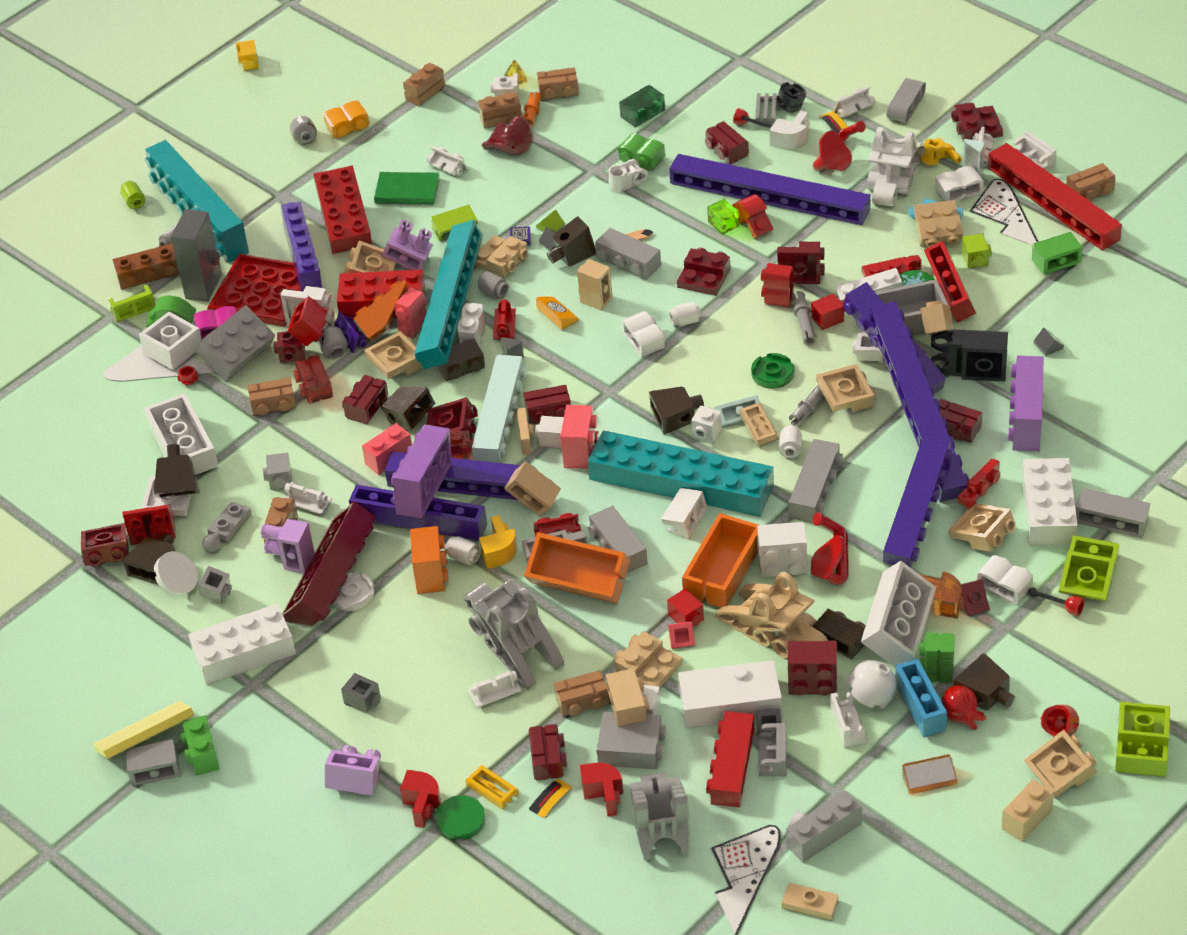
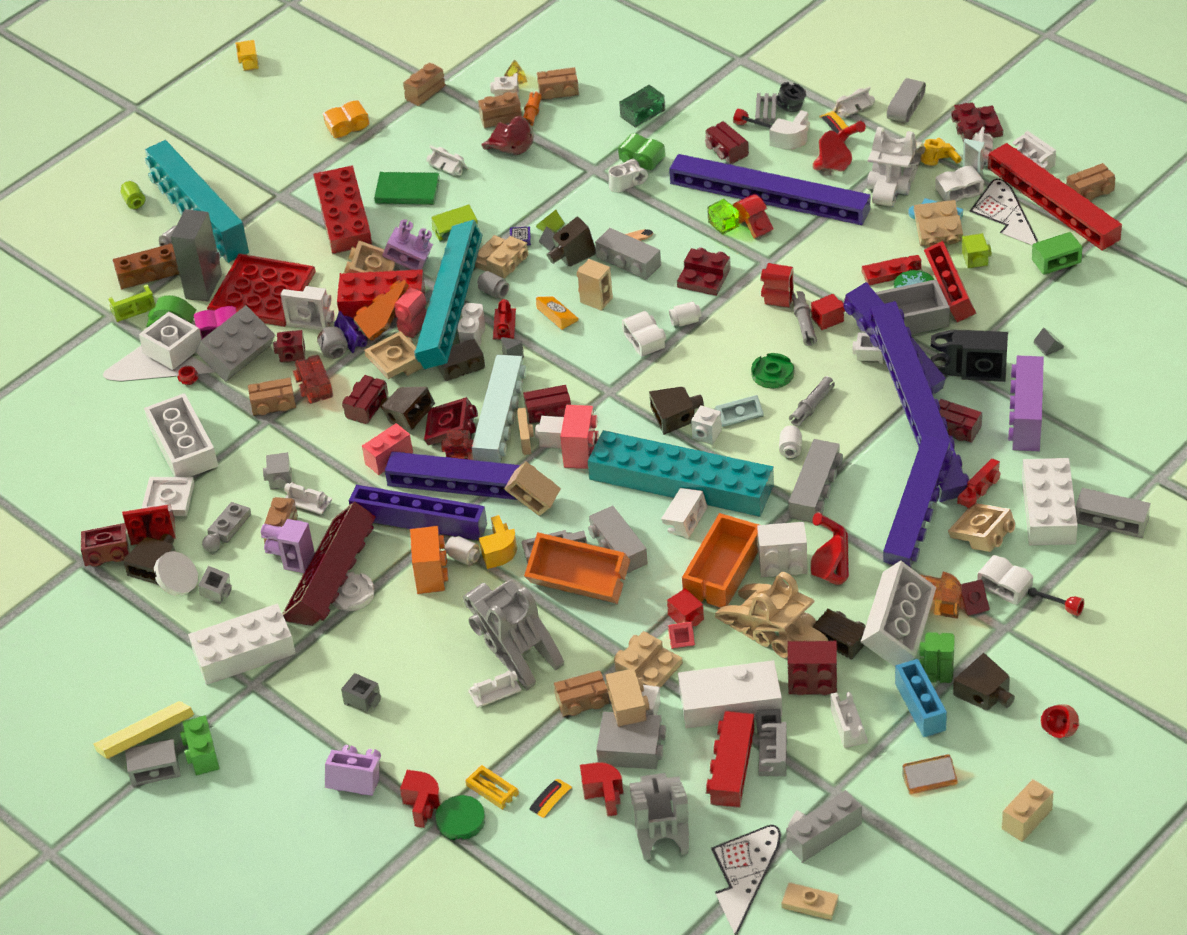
dark brown torso [154,444,200,498] -> none
dark purple brick [281,202,322,292] -> none
red brick [288,296,328,347] -> none
light grey head [290,116,317,145] -> none
medium lavender brick [391,425,452,518] -> none
dark red brick [529,724,568,781] -> none
red hinge [533,513,581,537] -> none
tan plate [740,402,778,447] -> none
dark red plate [777,241,825,284] -> none
tan plate [816,364,876,412] -> none
white plate [835,268,903,303] -> none
white cylinder [846,660,897,709] -> none
tan brick [920,301,954,335] -> none
red piece [941,685,986,730] -> none
tan plate [1024,730,1097,798] -> none
lime slope [1059,535,1119,602] -> none
lime slope [1115,701,1170,777] -> none

